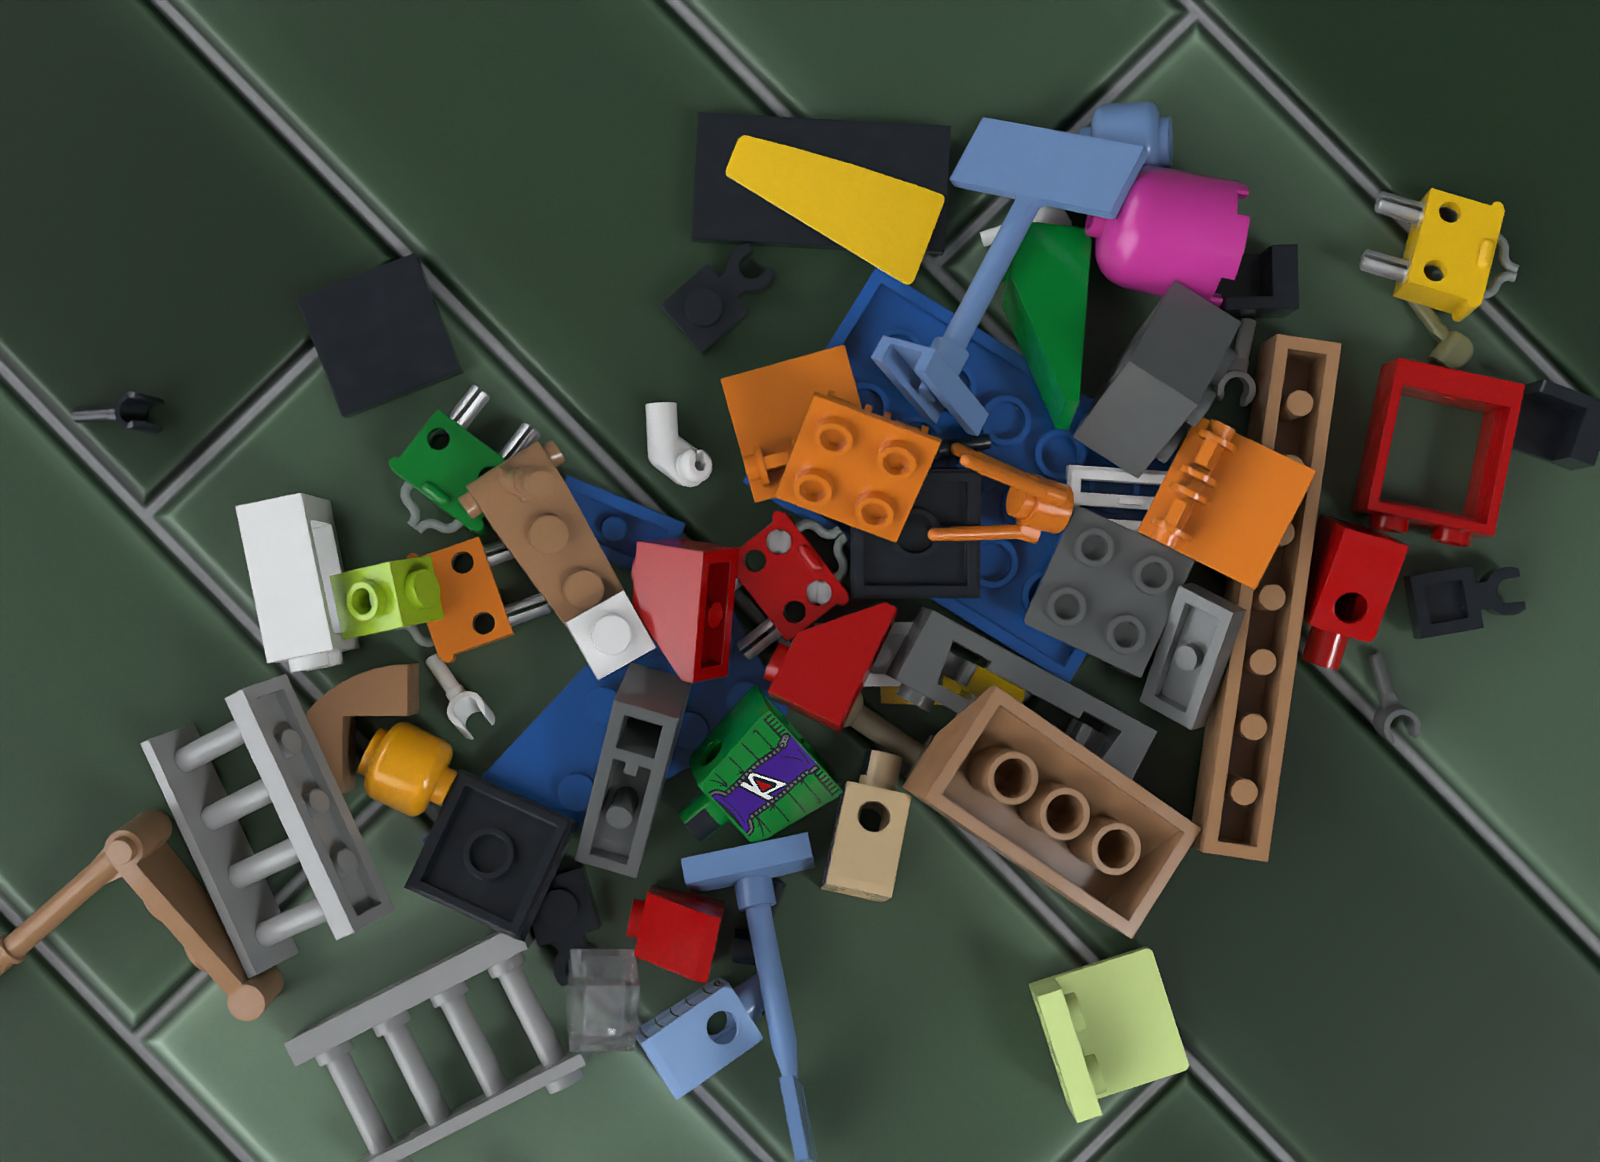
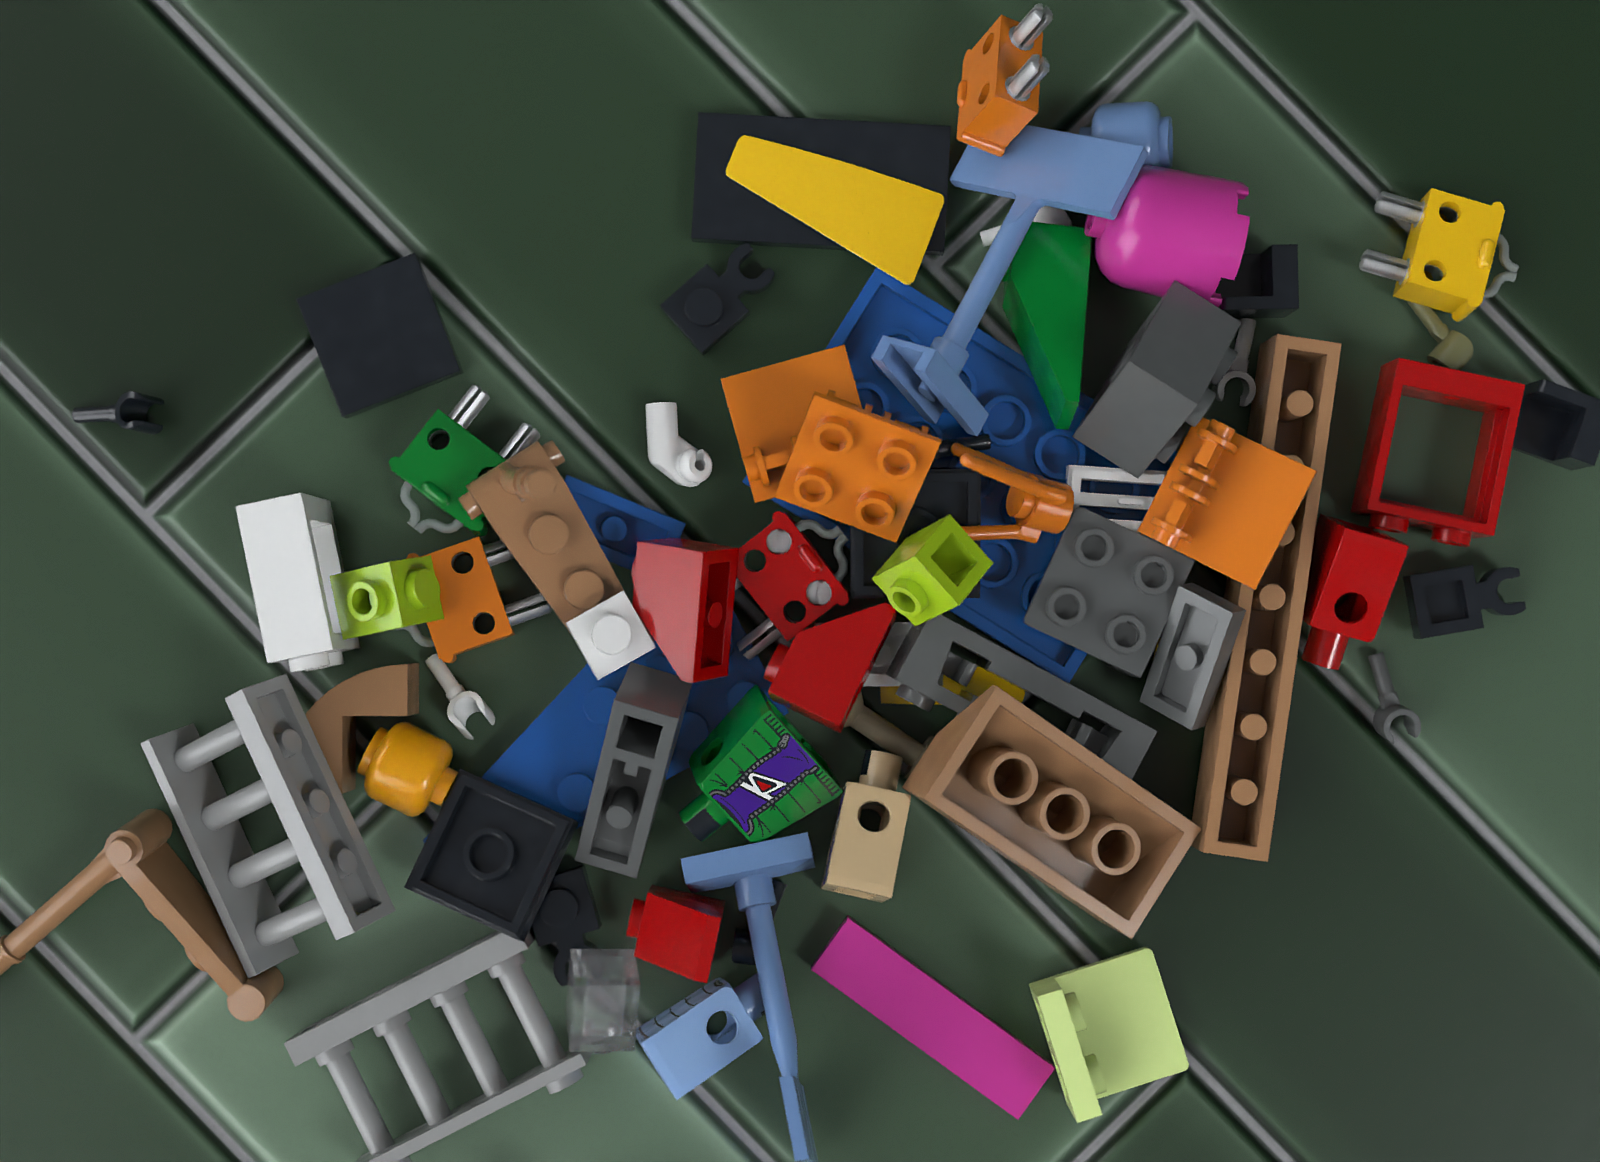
none -> dark pink tile [811,915,1055,1120]
none -> lime brick [871,514,993,626]
none -> orange piece [956,3,1053,157]

